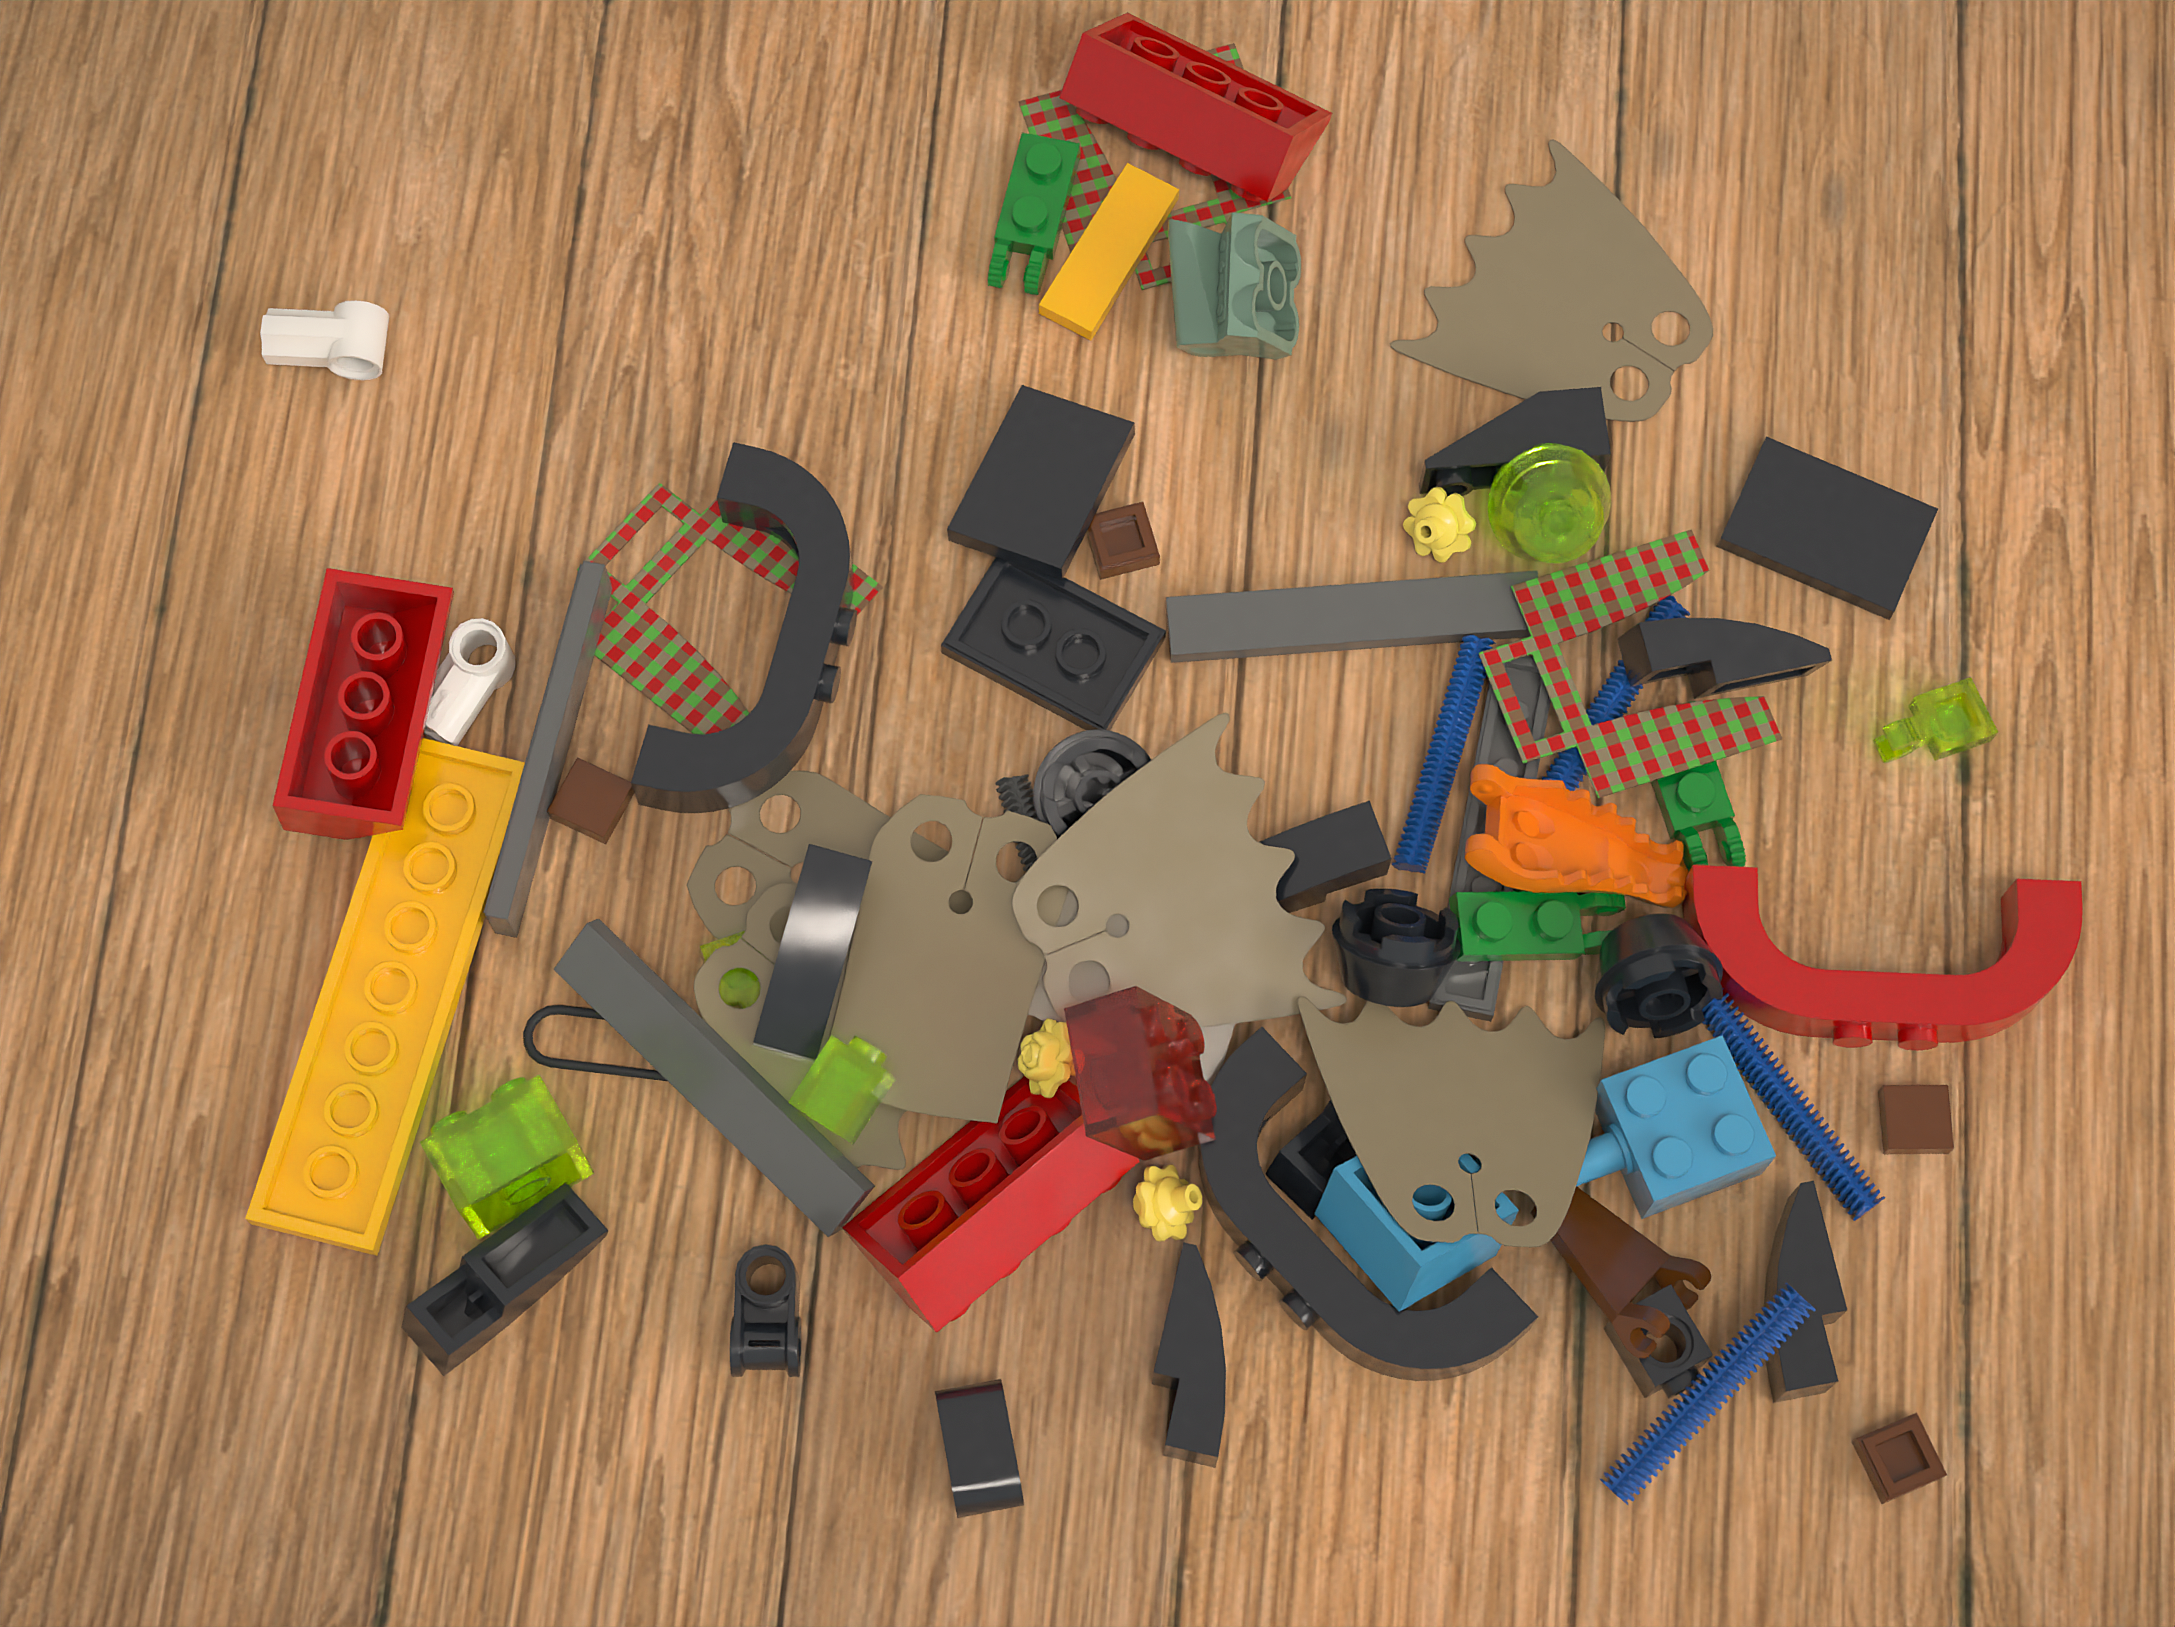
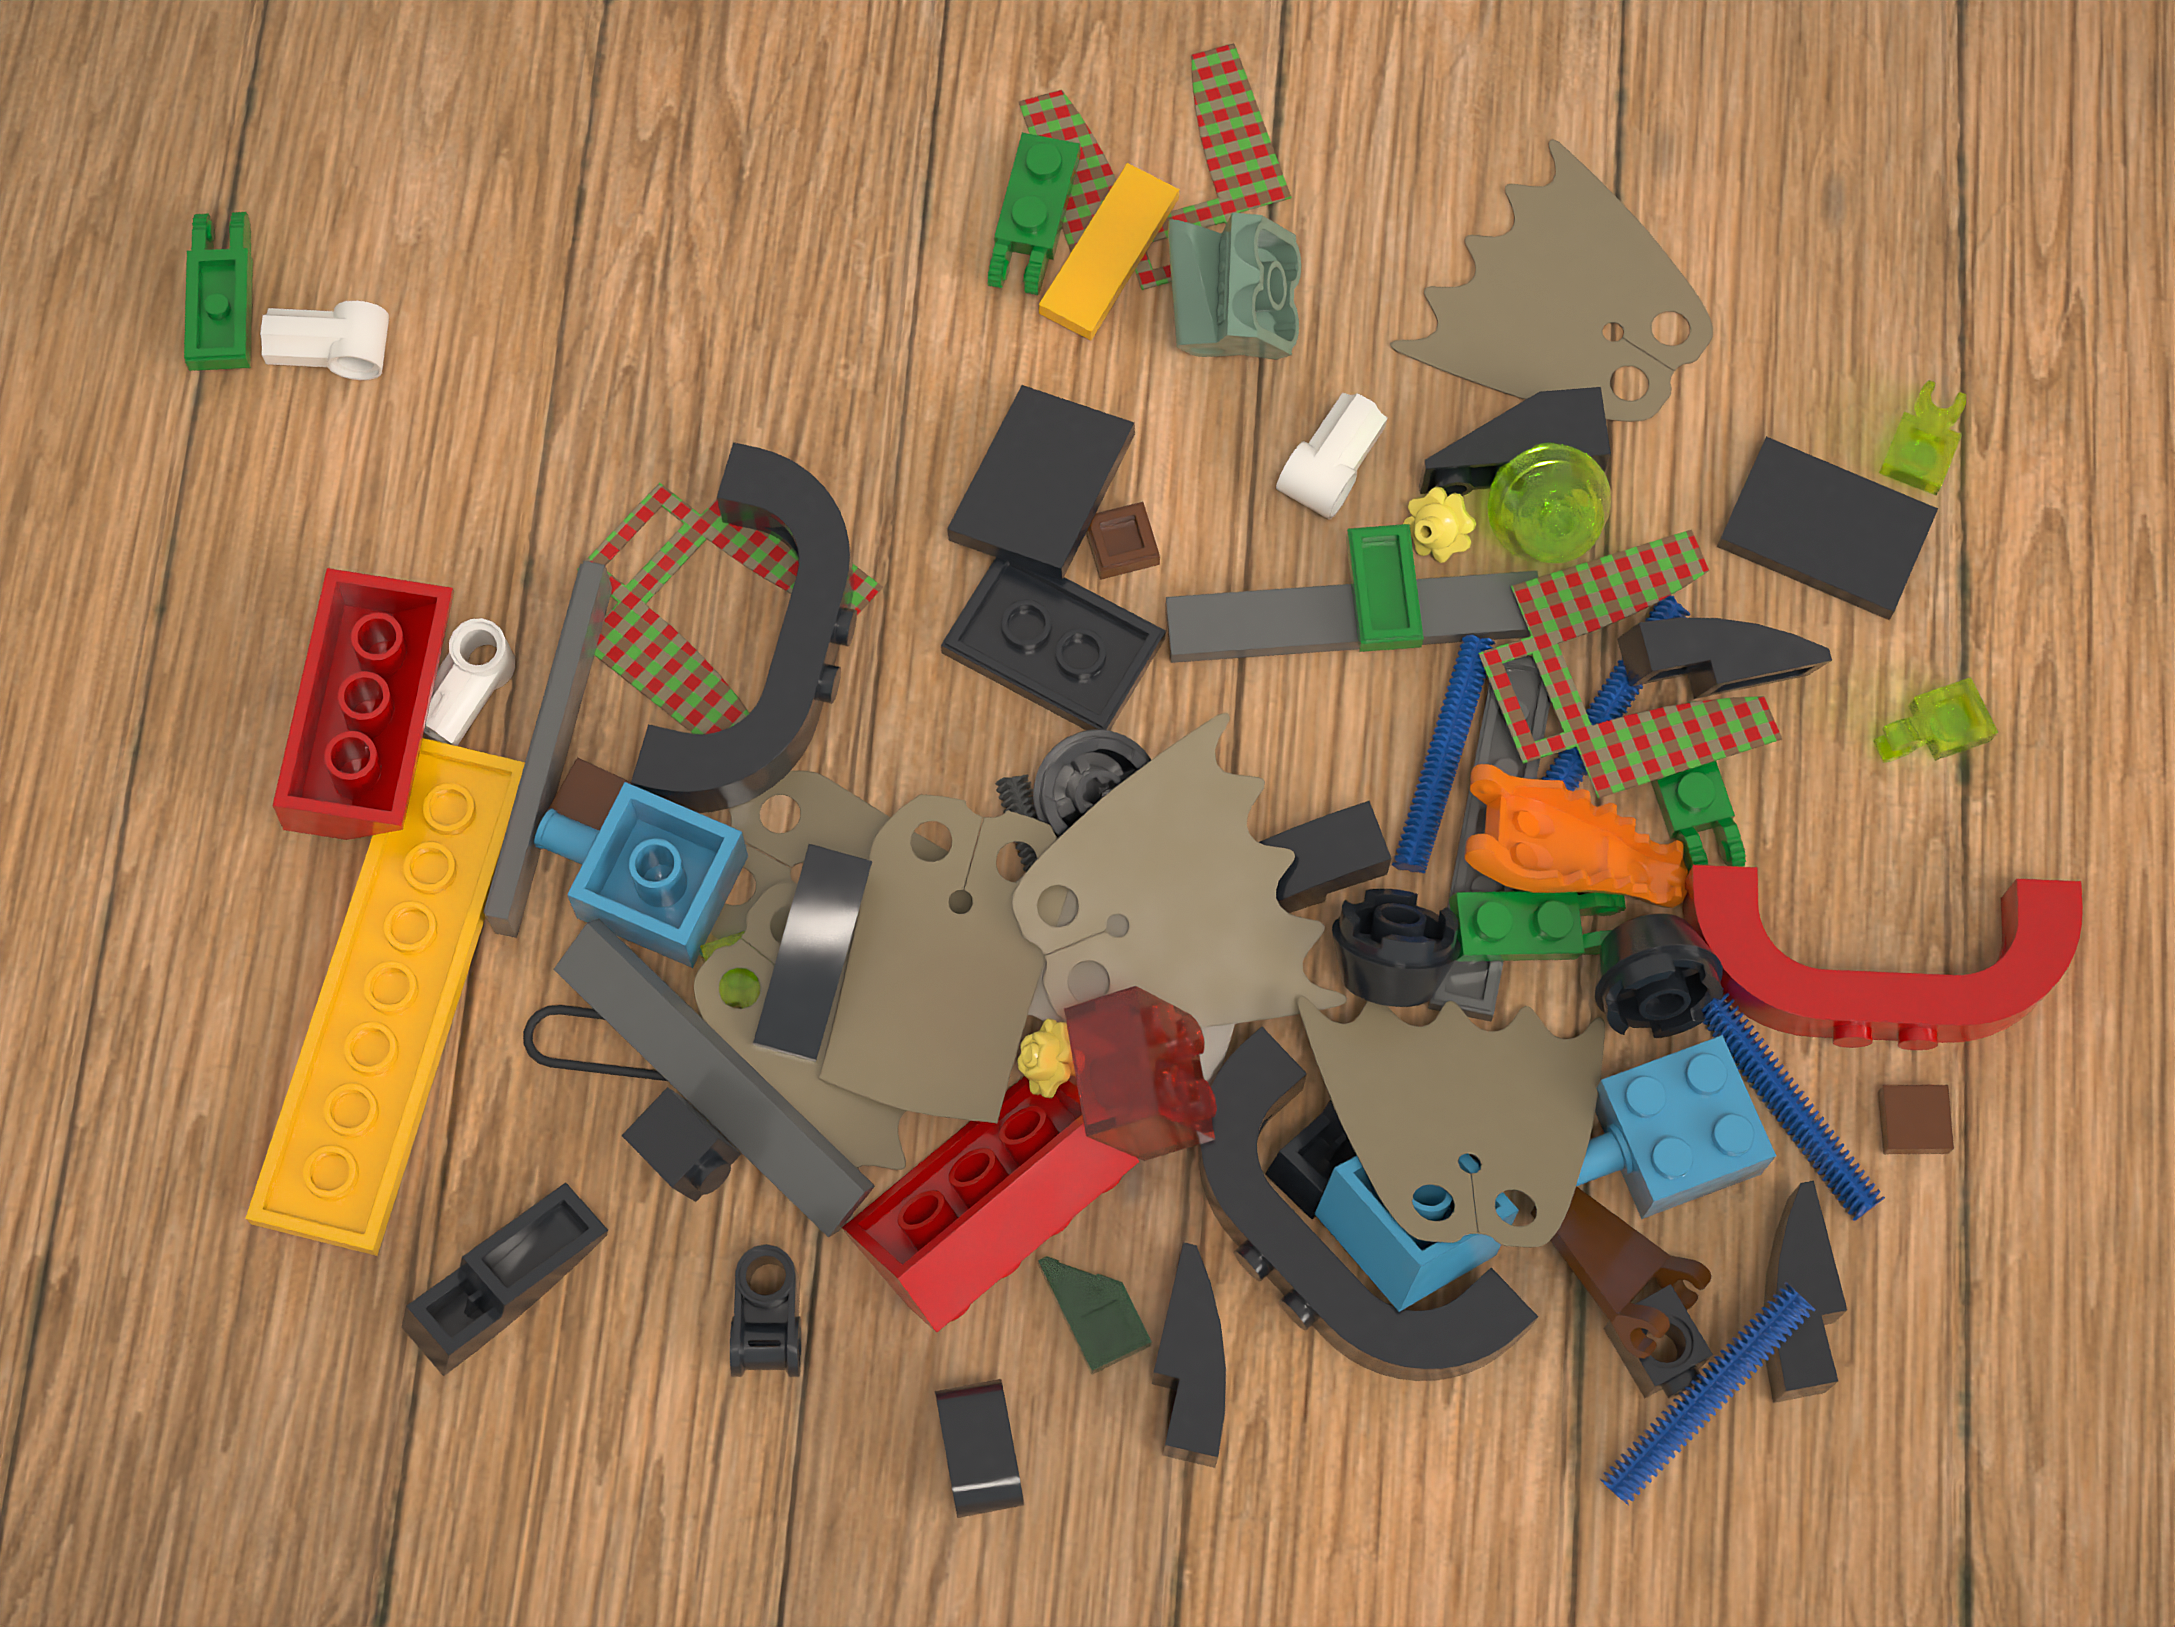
clear neon green brick [420,1074,595,1240] -> none
clear neon green brick [788,1035,896,1145] -> none
red slope [1059,12,1333,202] -> none
light yellow plant [1133,1165,1202,1242] -> none
reddish brown tile [1852,1413,1947,1504] -> none
none -> green hinge [184,212,253,371]
none -> dark azure brick [534,782,748,968]
none -> black brick [621,1087,741,1202]
none -> clear green tile [1038,1256,1152,1375]
none -> white piece [1276,393,1387,520]
none -> green tile [1346,524,1424,652]
none -> clear neon green plate [1879,380,1966,495]

